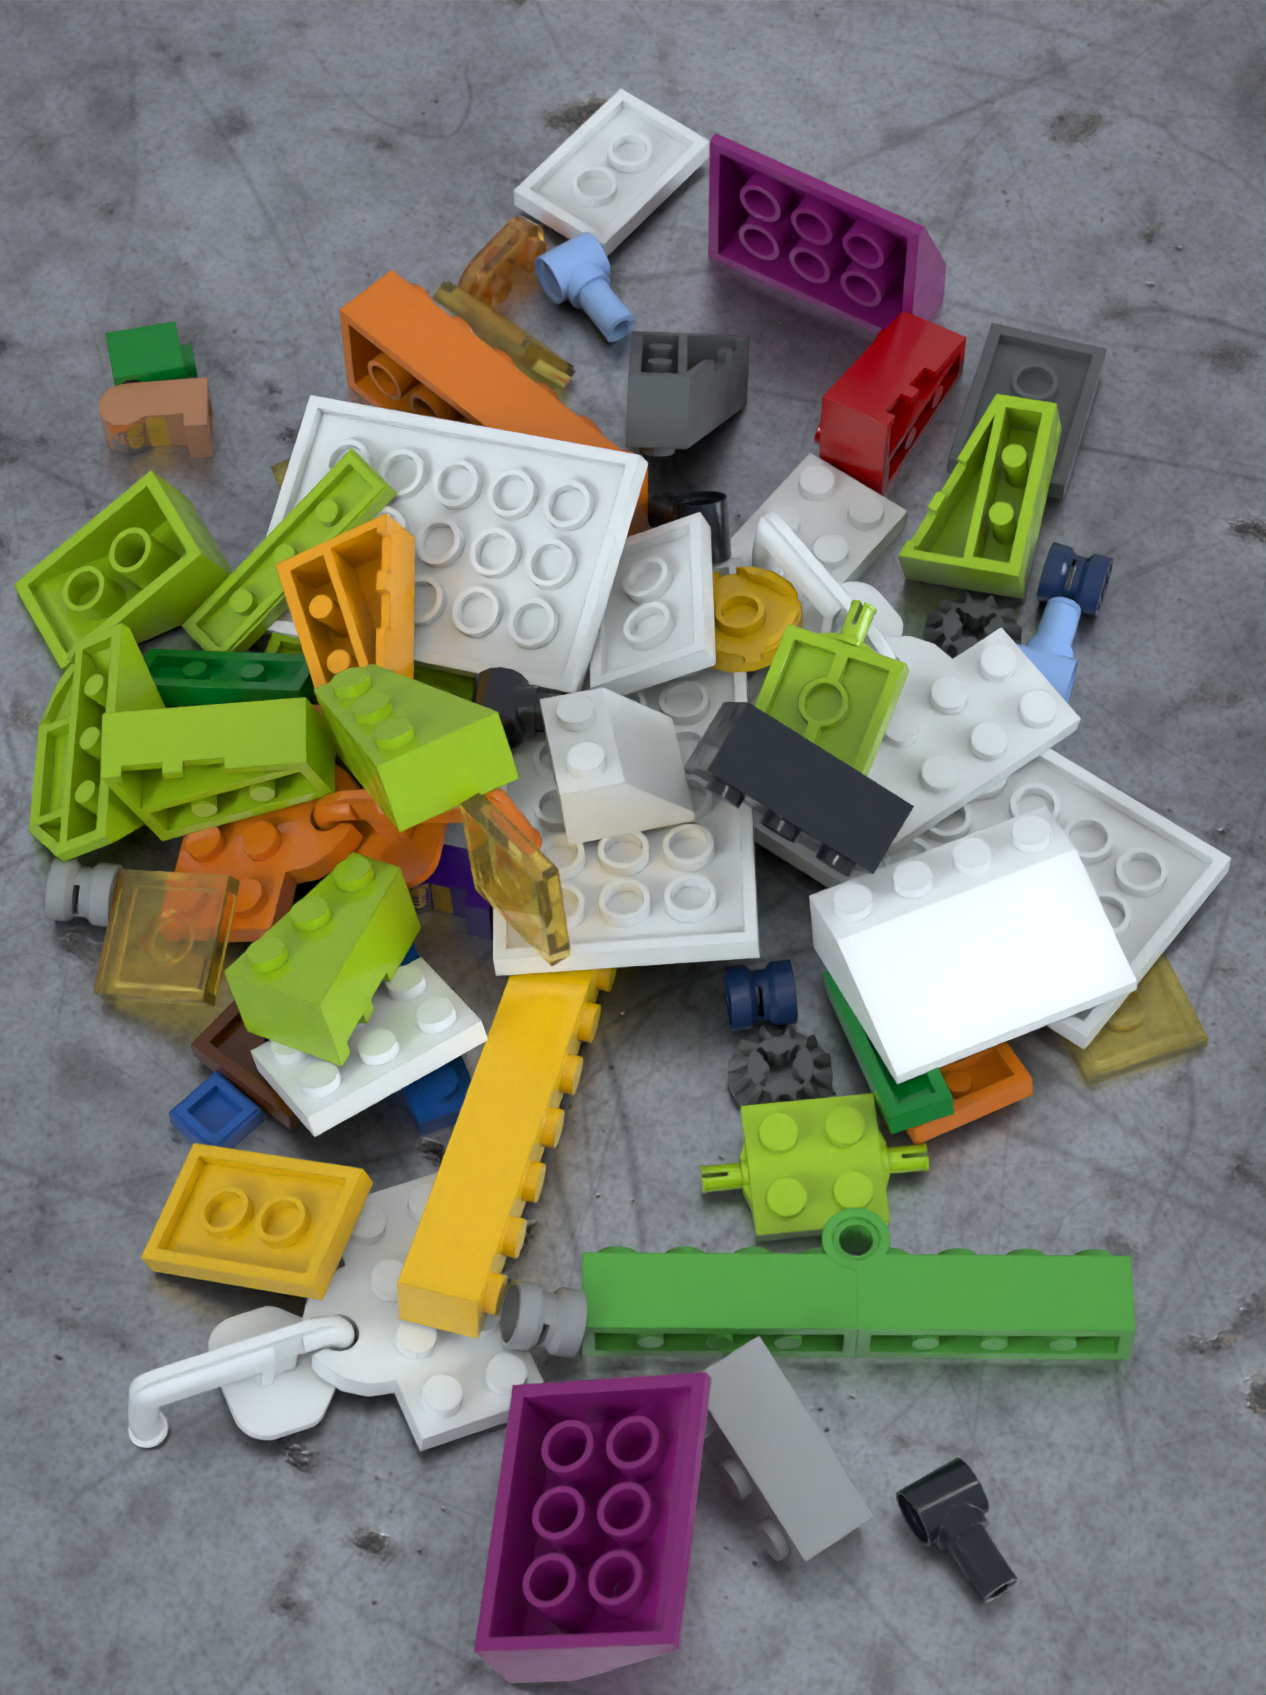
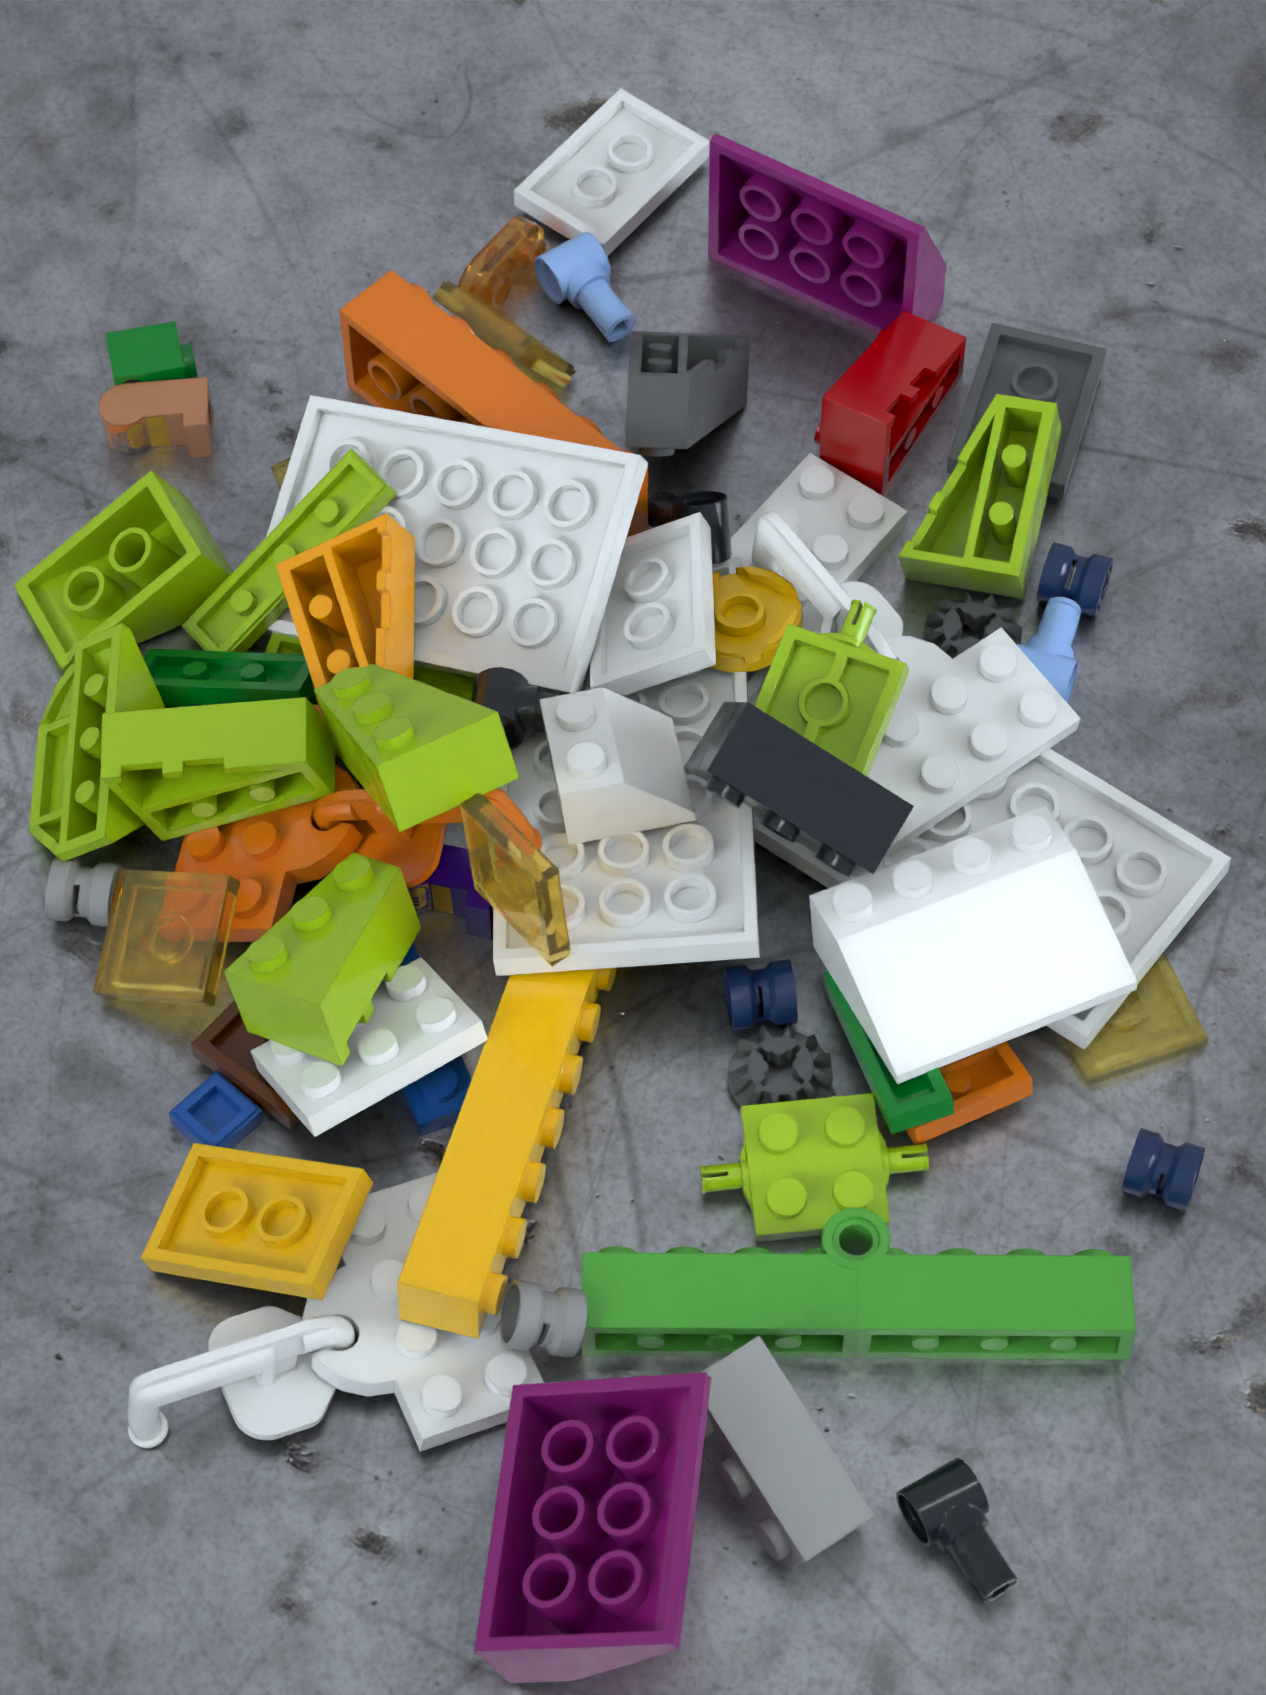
none -> dark blue wheel [1121,1128,1206,1212]

